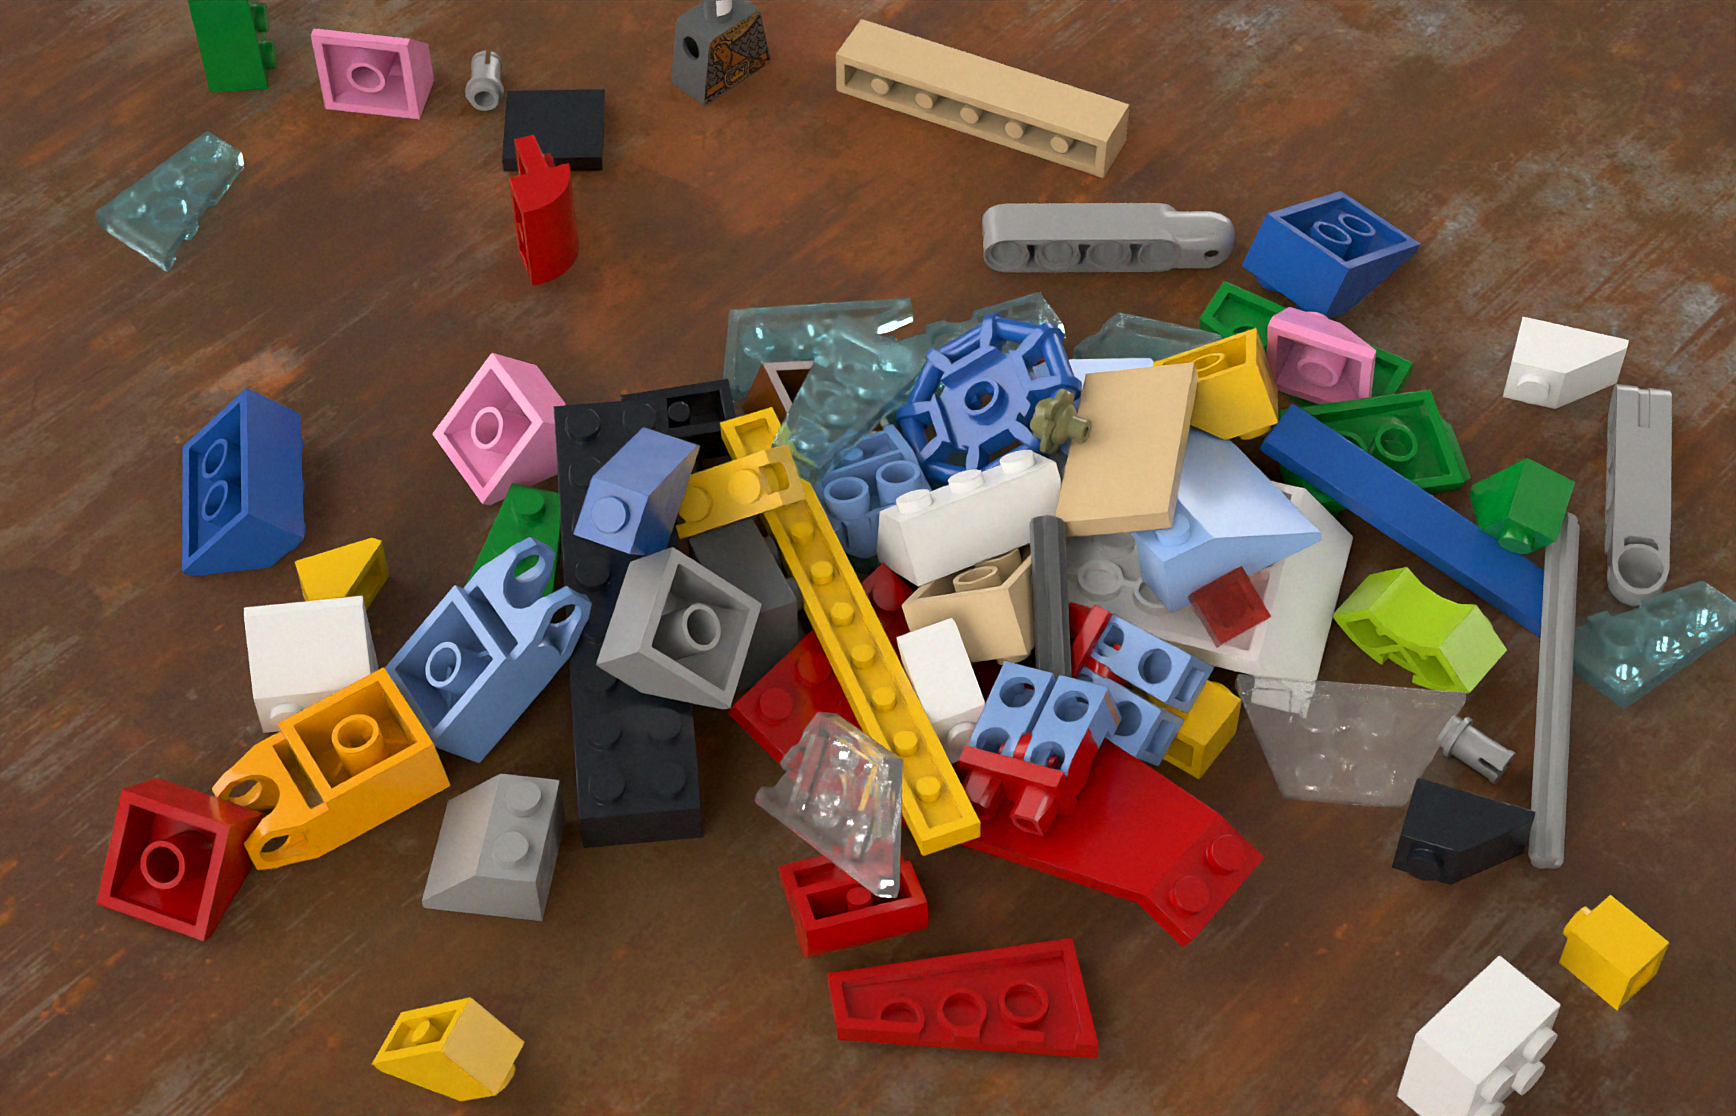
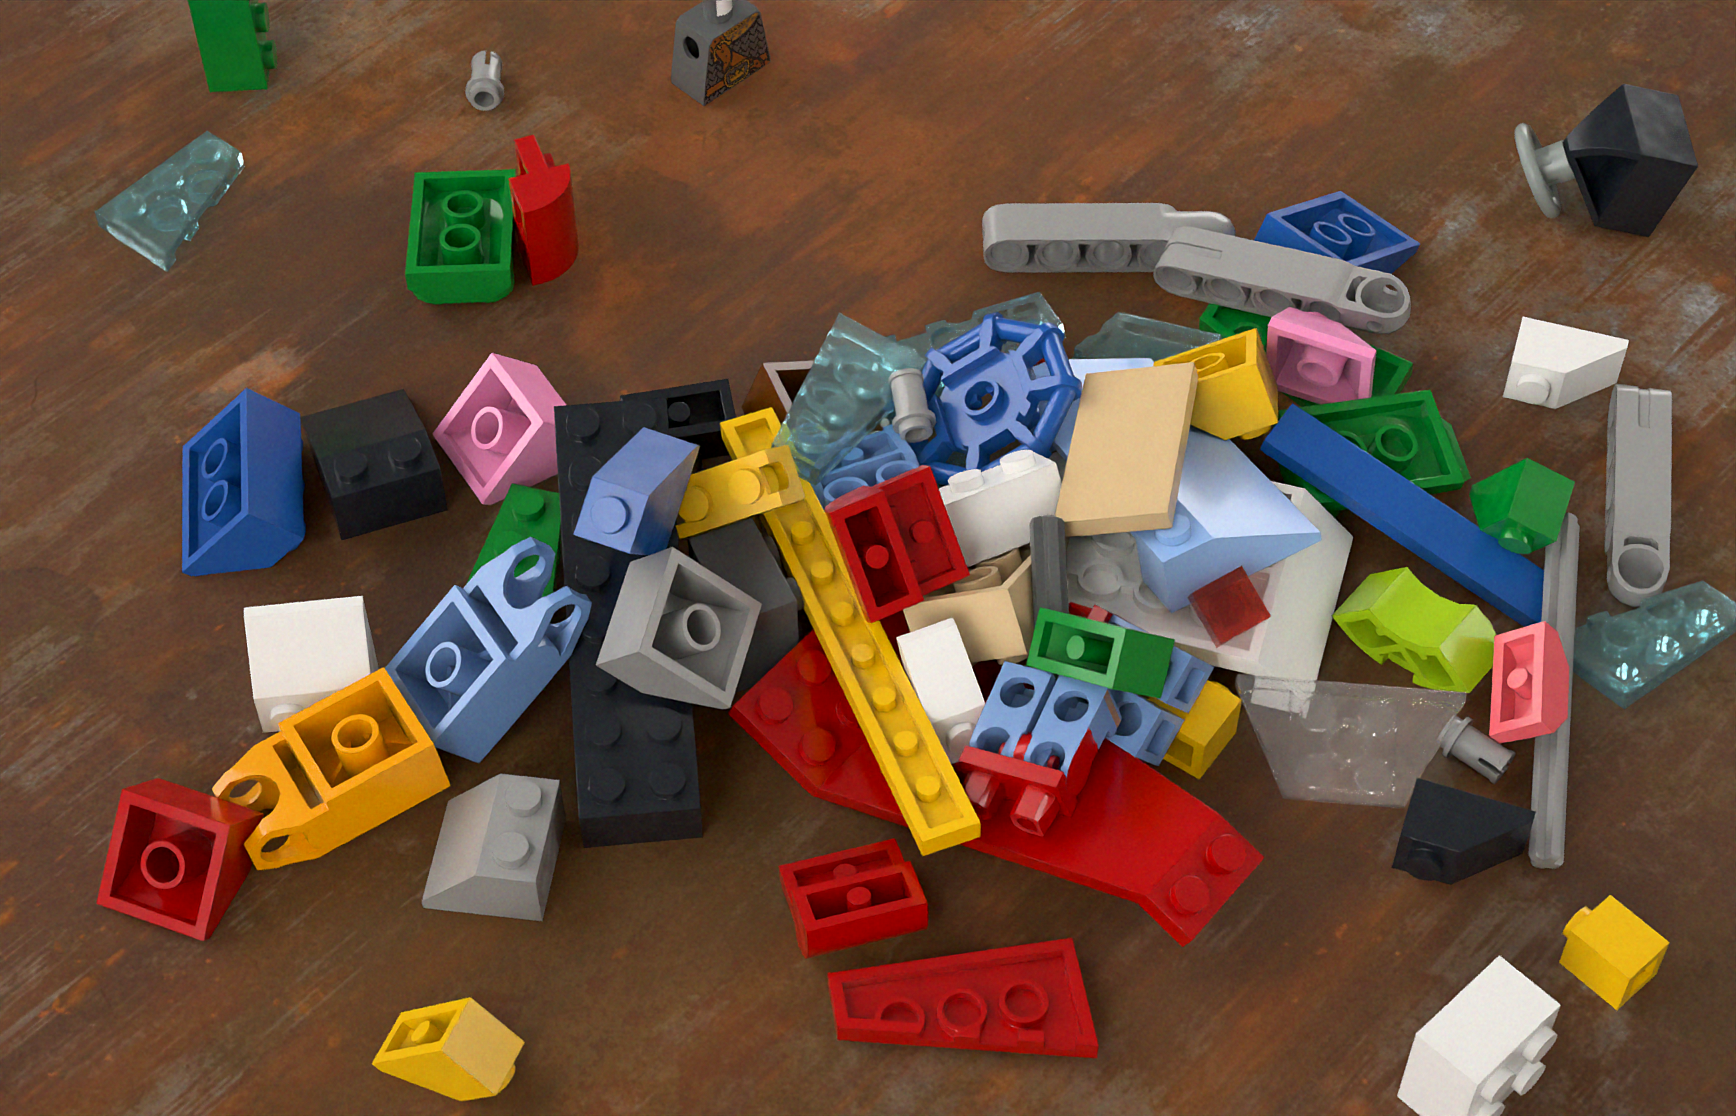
yellow slope [295,538,389,610] -> none
bright pink slope [311,28,434,119] -> none
black tile [502,89,606,171] -> none
clear light blue wing [723,298,913,402] -> none
clear wing [754,712,903,898] -> none
tan brick [836,19,1129,178] -> none
olive plant [1030,389,1091,456] -> none
none -> black slope [301,389,448,541]
none -> green slope [405,169,517,304]
none -> red brick [824,465,970,623]
none -> light grey pin [888,368,936,443]
none -> green slope [1026,607,1175,699]
none -> light grey piece [1153,226,1411,334]
none -> coral slope [1489,621,1569,744]
none -> black piece [1514,84,1698,237]

